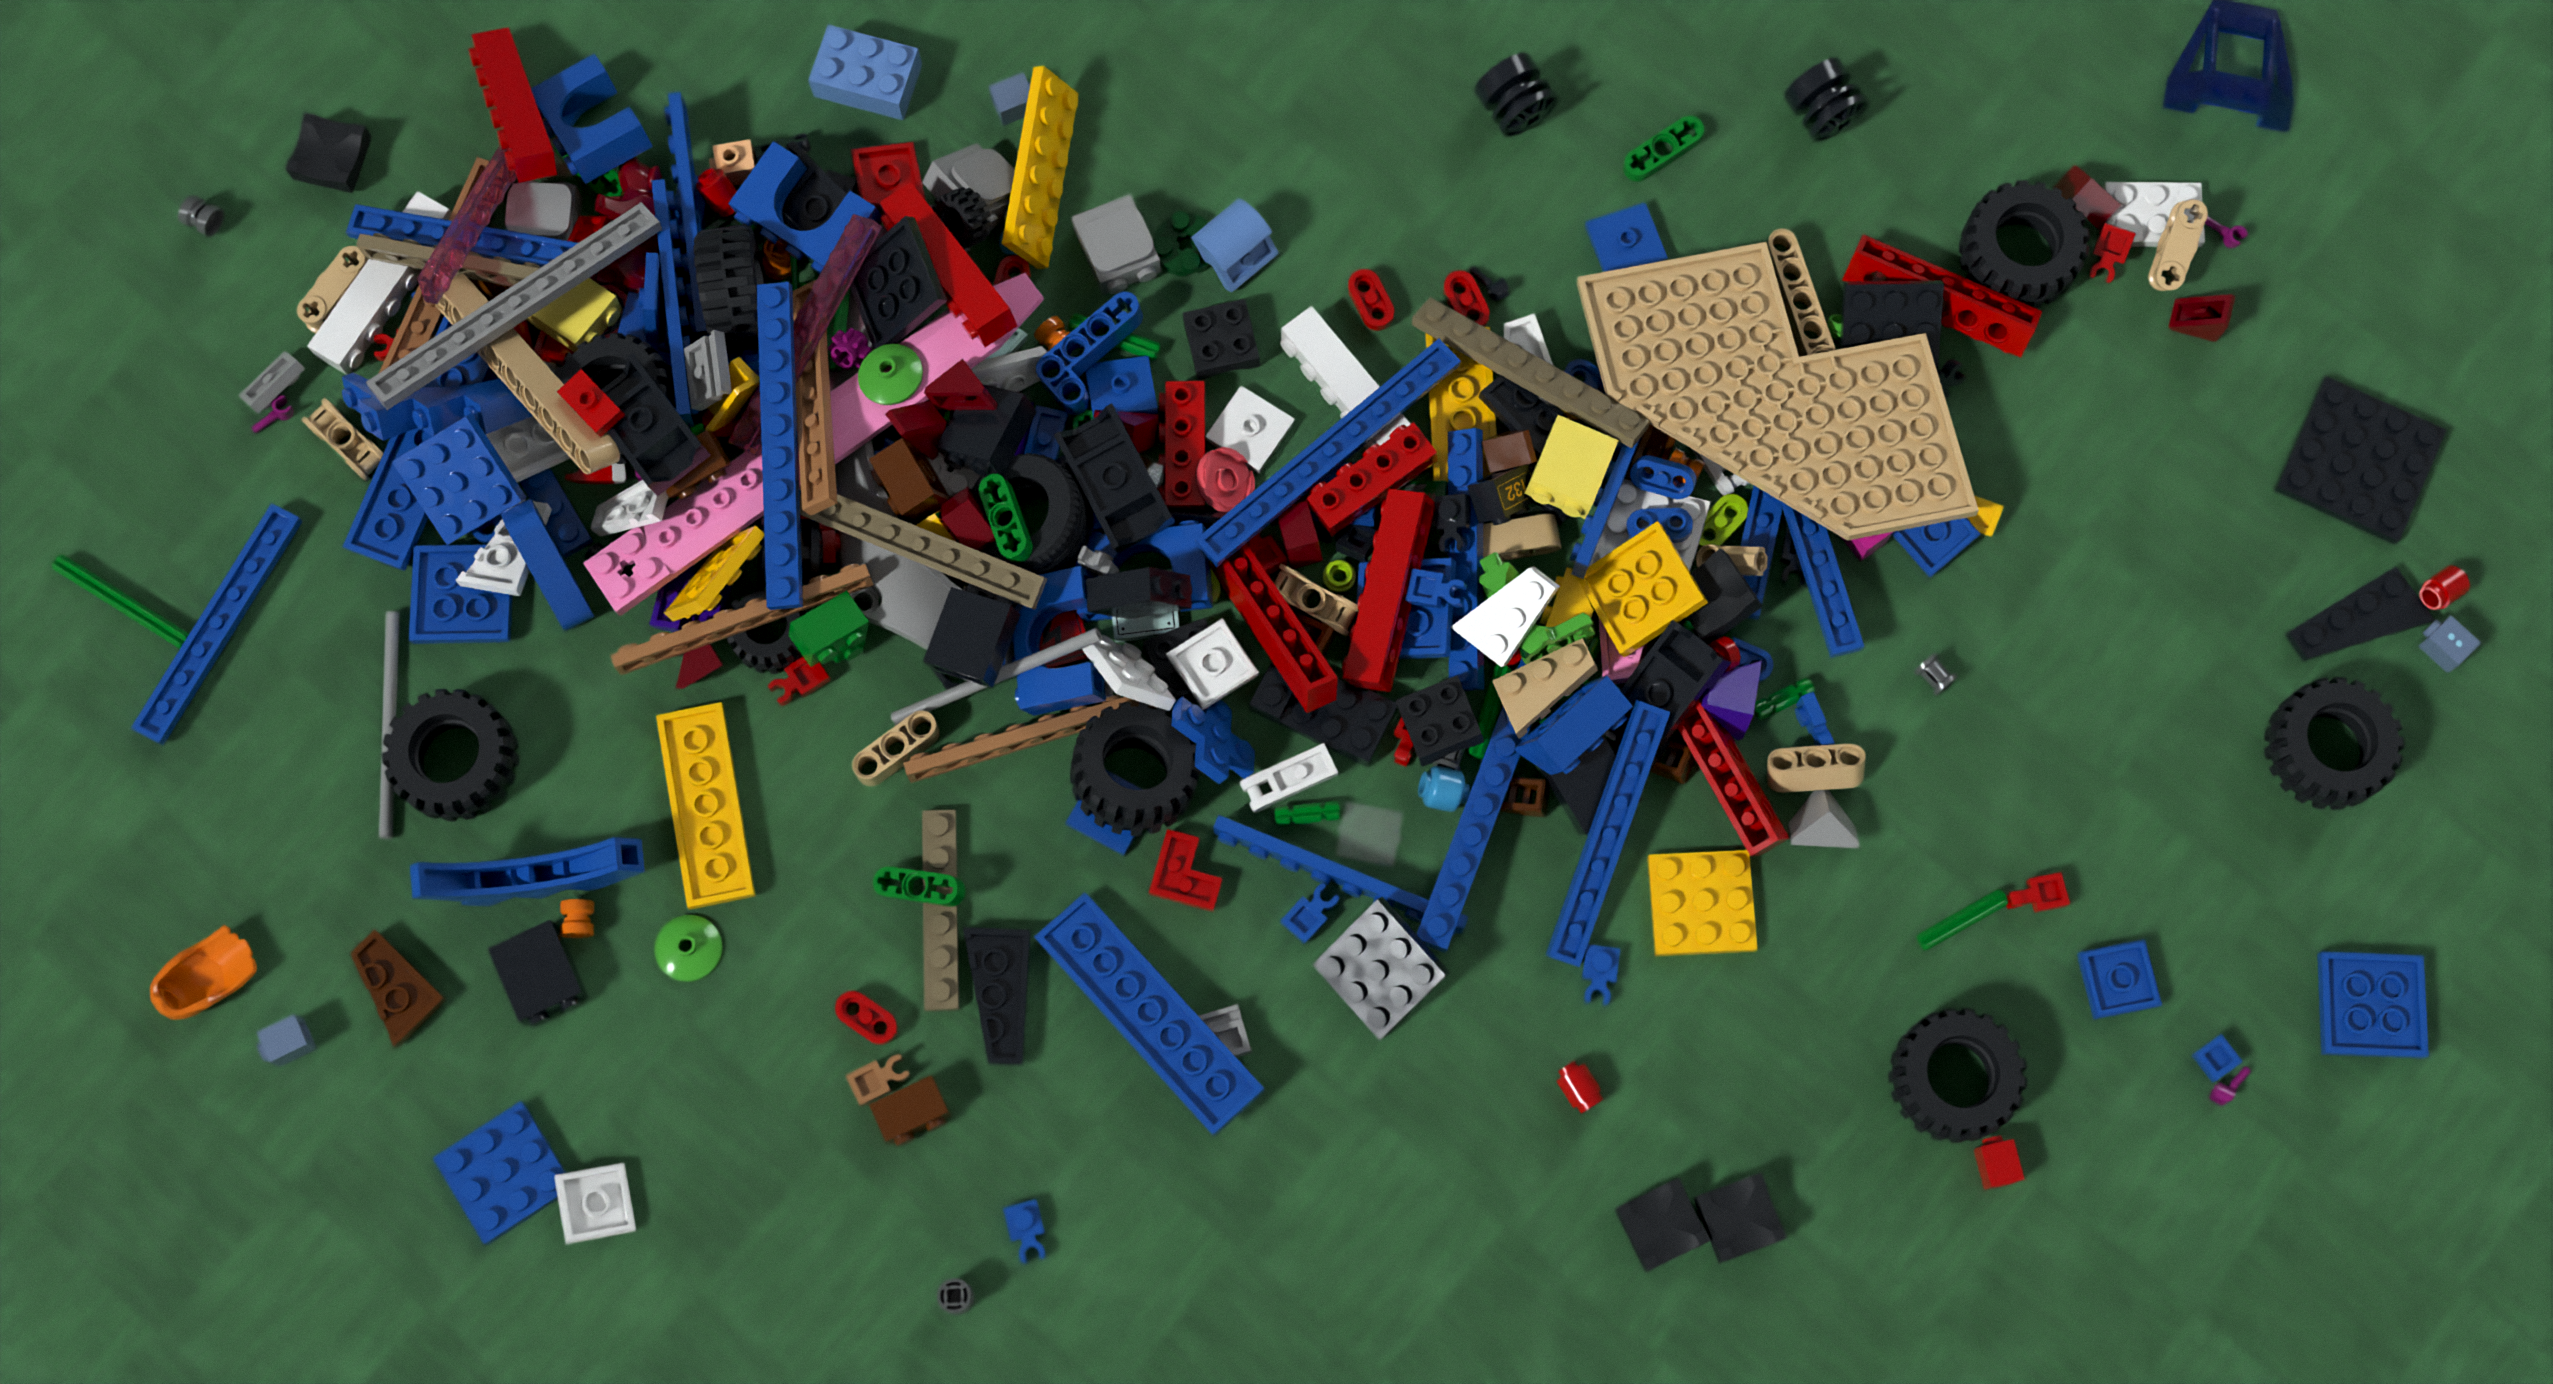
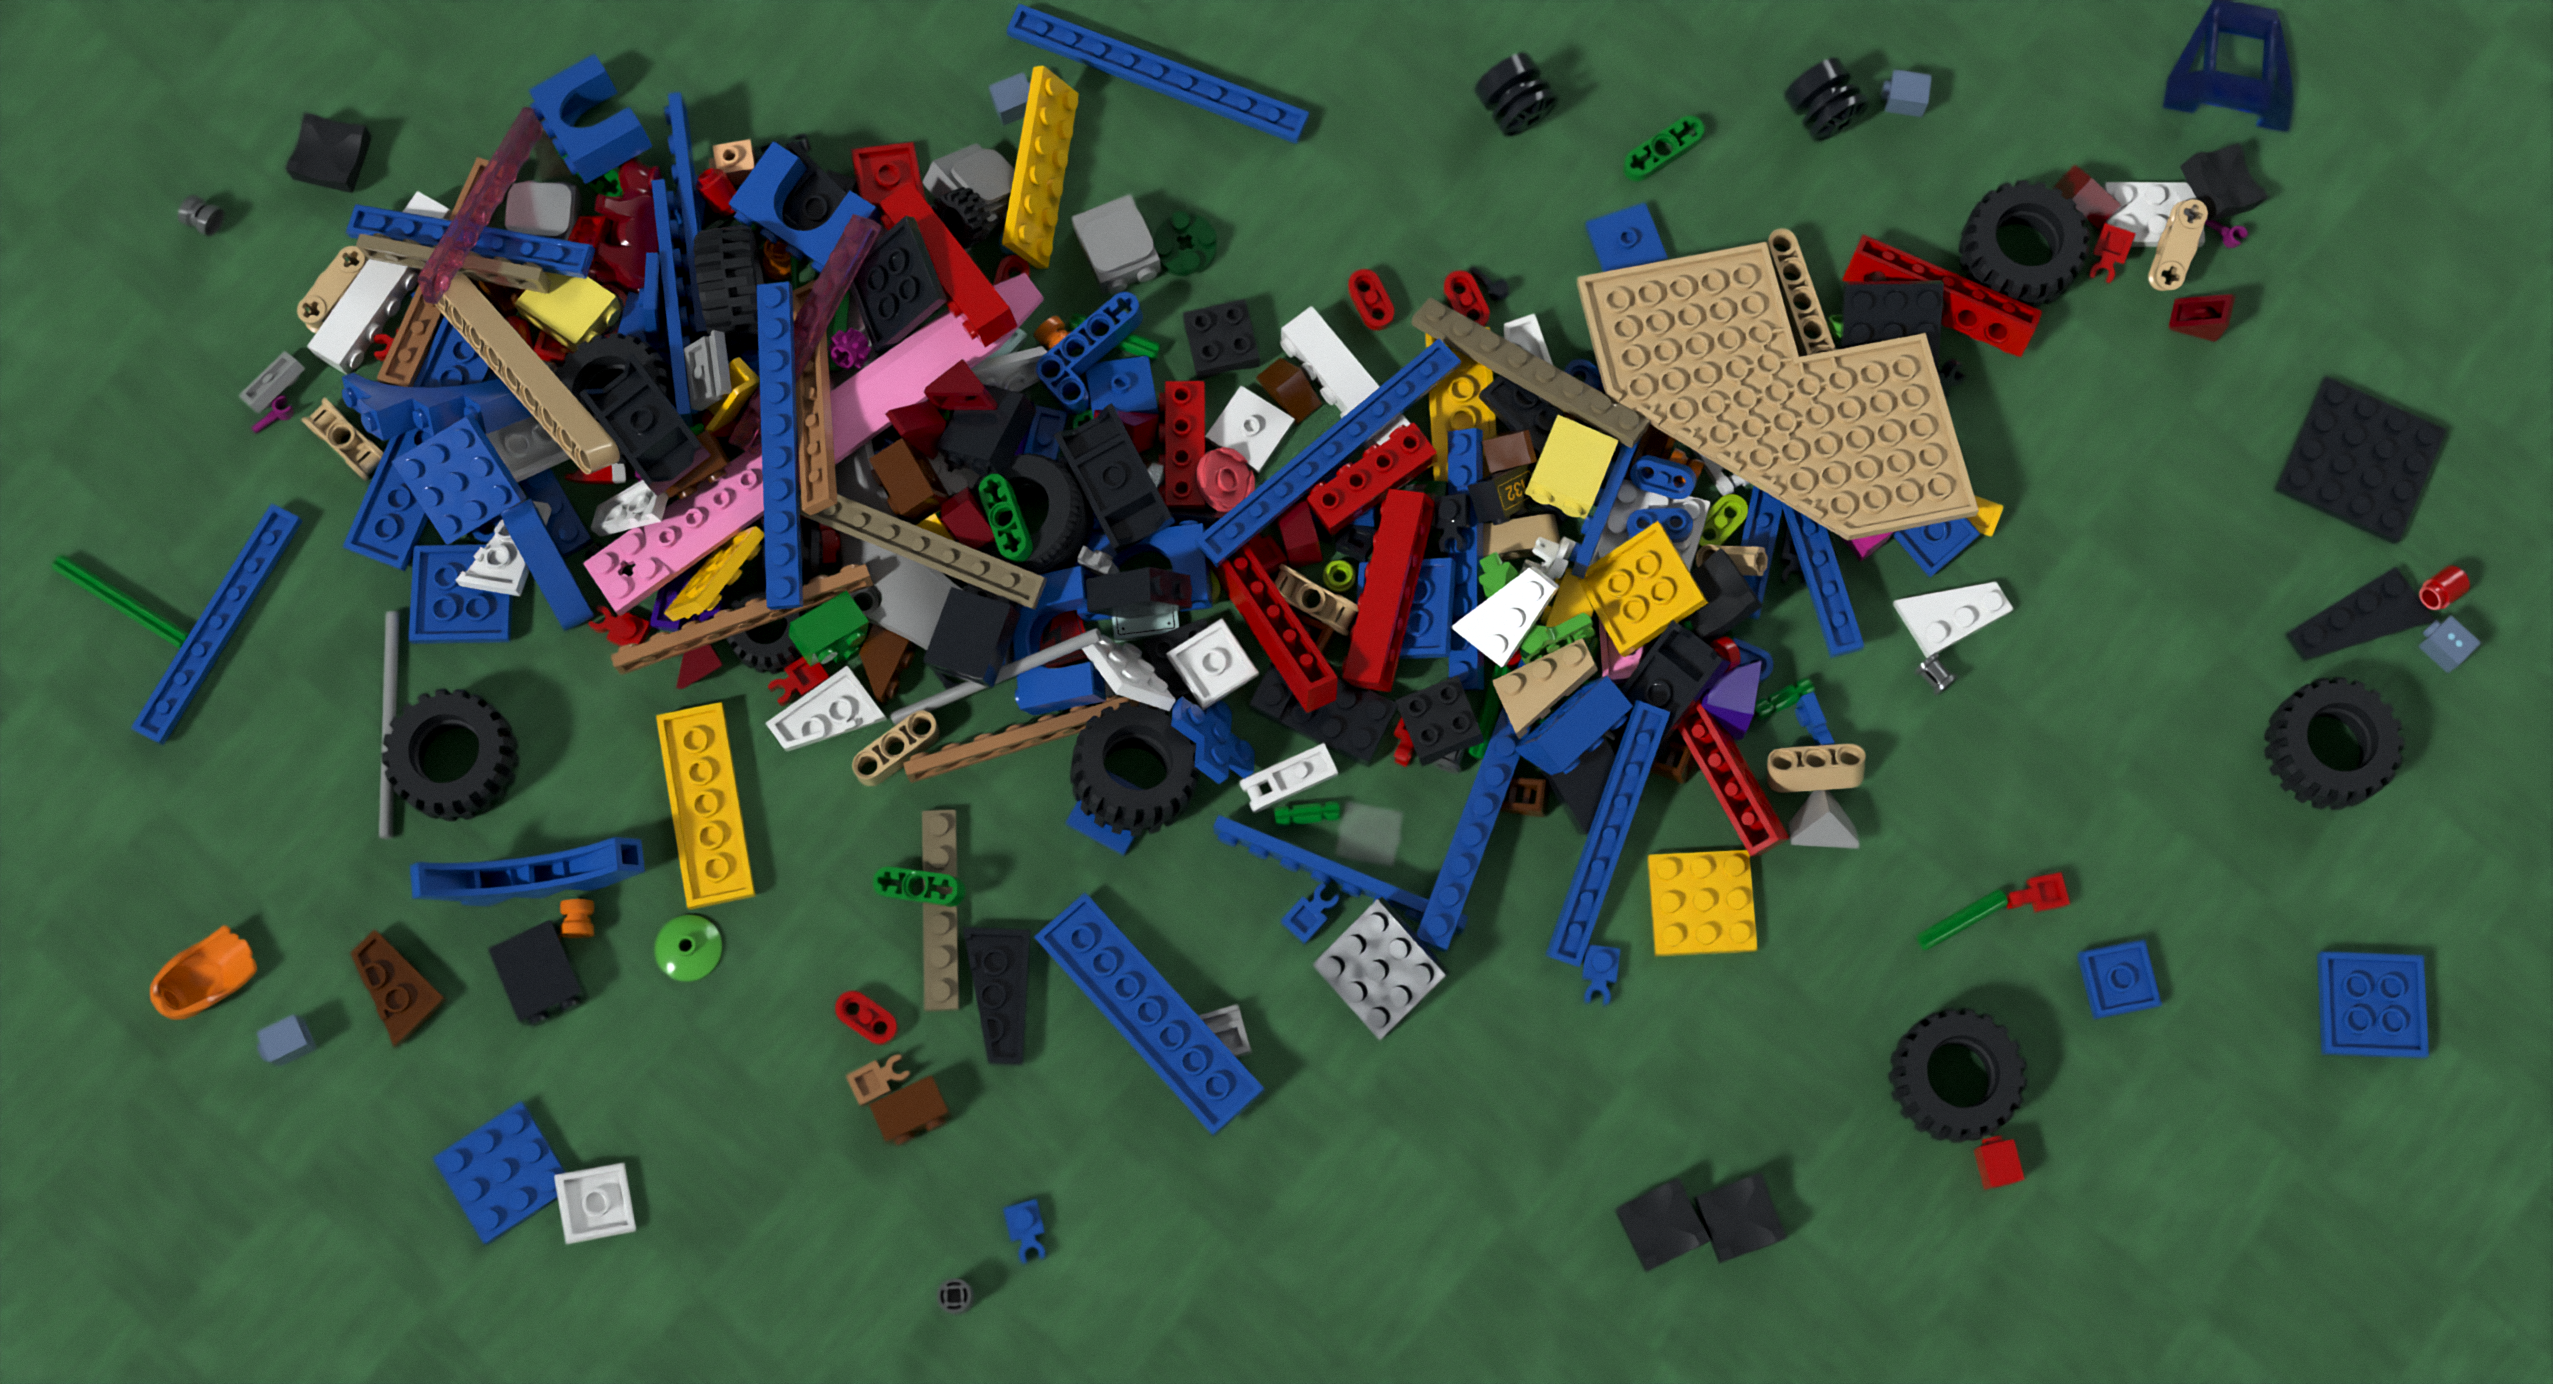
light grey plate [366,202,662,410] -> none
red brick [468,27,557,183] -> none
red plate [557,369,625,438] -> none
medium blue brick [808,25,922,120] -> none
bright green dish [858,344,923,405] -> none
red plate [1149,829,1223,913] -> none
medium blue brick [1191,198,1279,293] -> none
blue plate [1405,569,1468,609] -> none
dark azure head [1418,766,1470,812] -> none
red brick [1556,1060,1604,1114] -> none
blue plate [2191,1034,2243,1083] -> none
magenta hand [2209,1067,2251,1106] -> none
none -> red plate [588,606,652,647]
none -> white wing [766,666,887,752]
none -> reddish brown slope [859,624,915,706]
none -> blue plate [1006,4,1309,144]
none -> reddish brown slope [1256,357,1322,425]
none -> white plate [1519,536,1576,581]
none -> sand blue brick [1881,69,1932,117]
none -> white wing [1893,582,2013,658]
none -> black brick [2180,143,2269,221]

